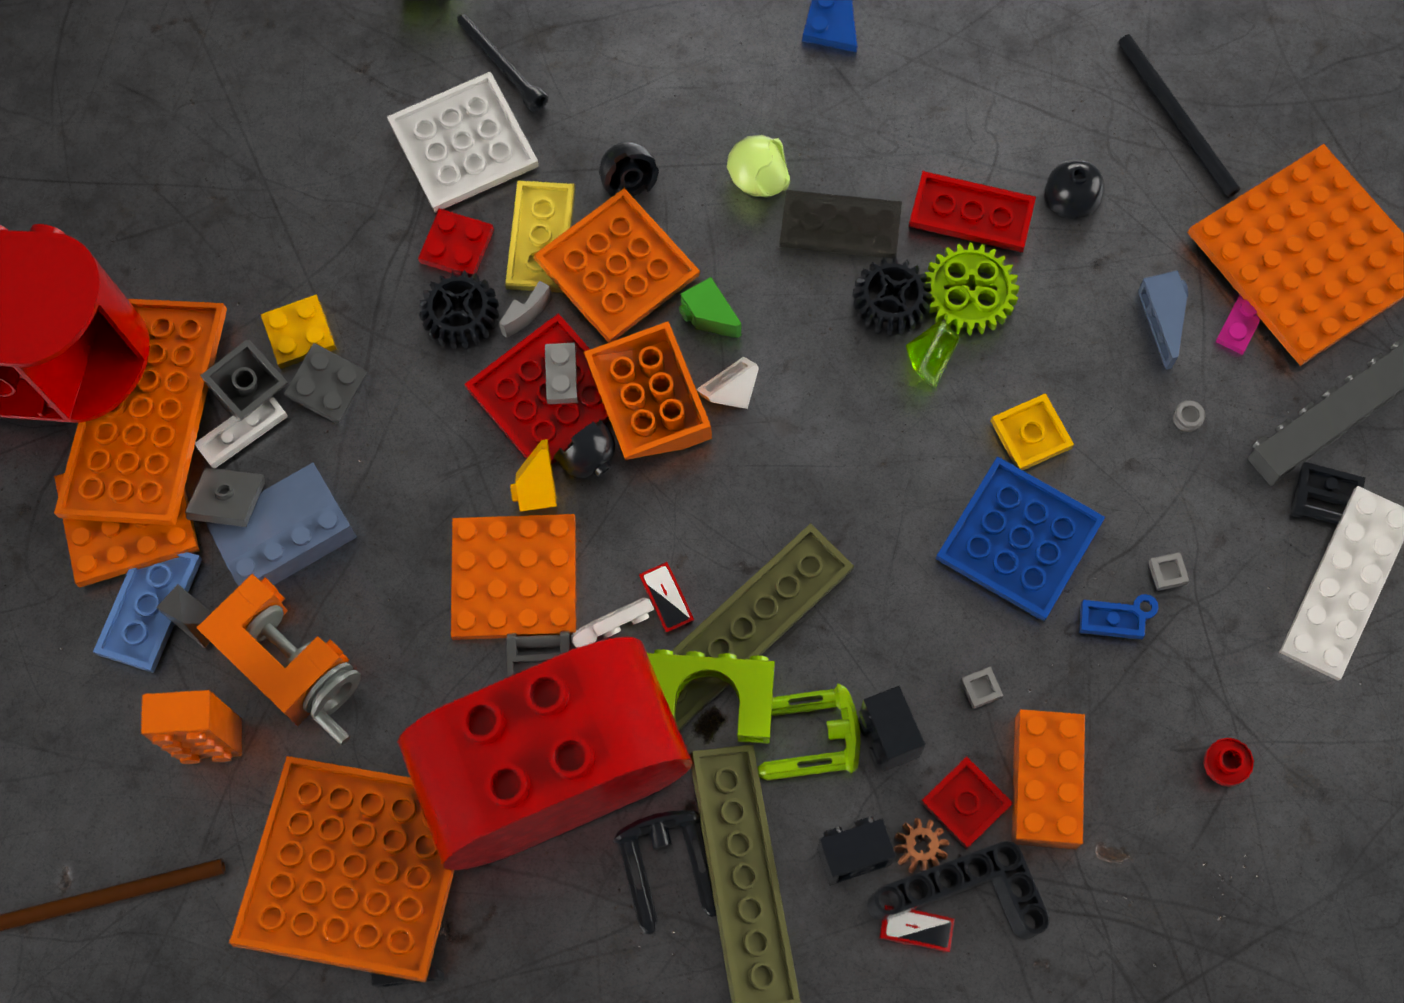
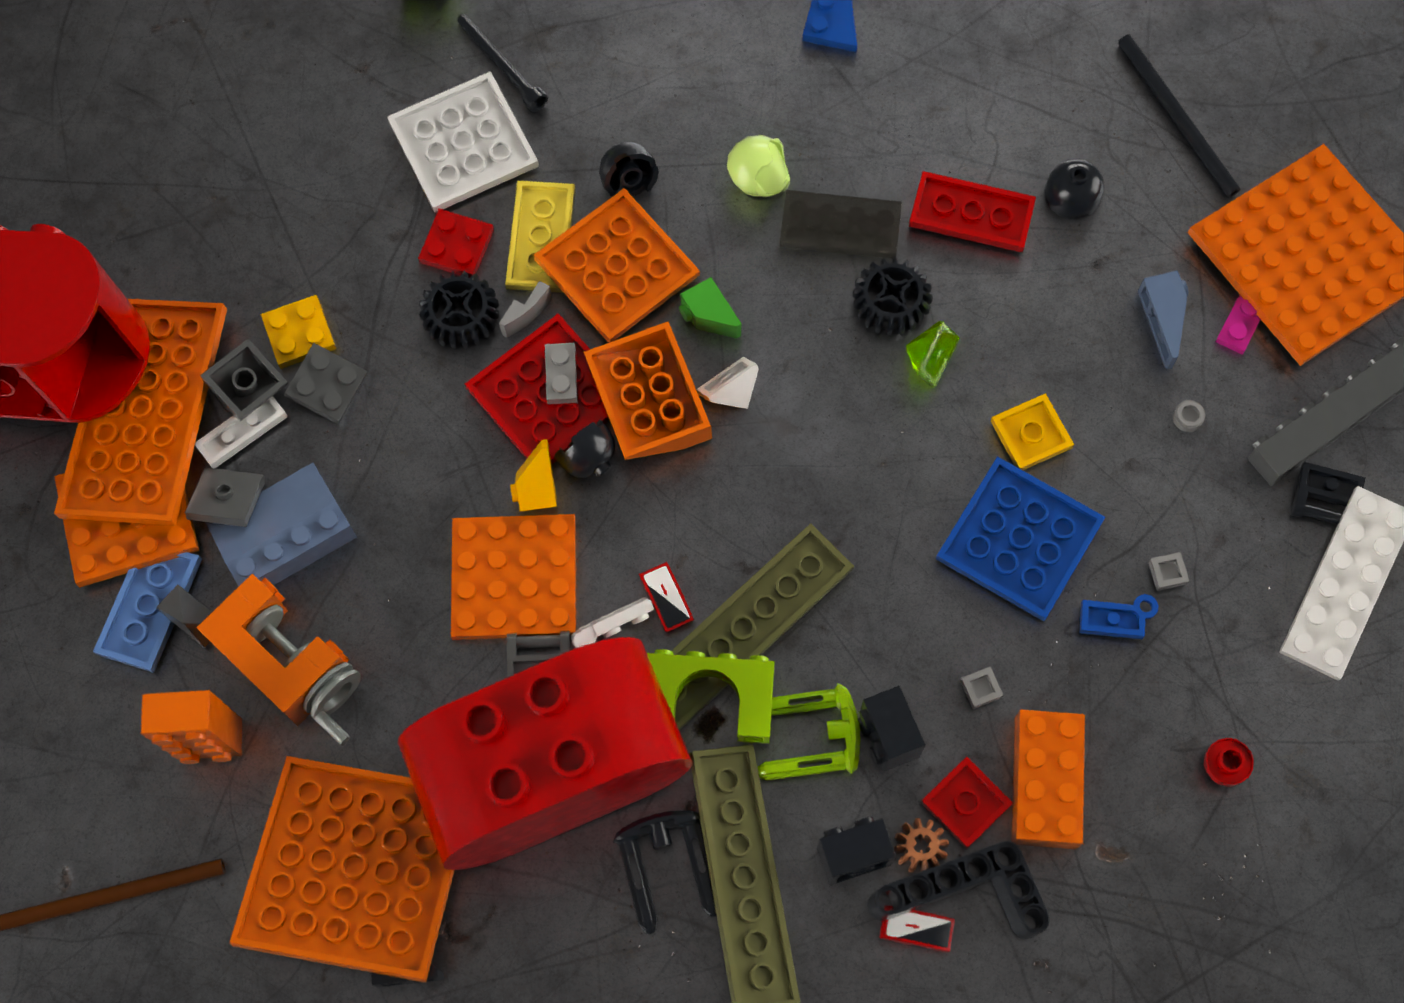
lime gear [925,242,1019,336] -> none

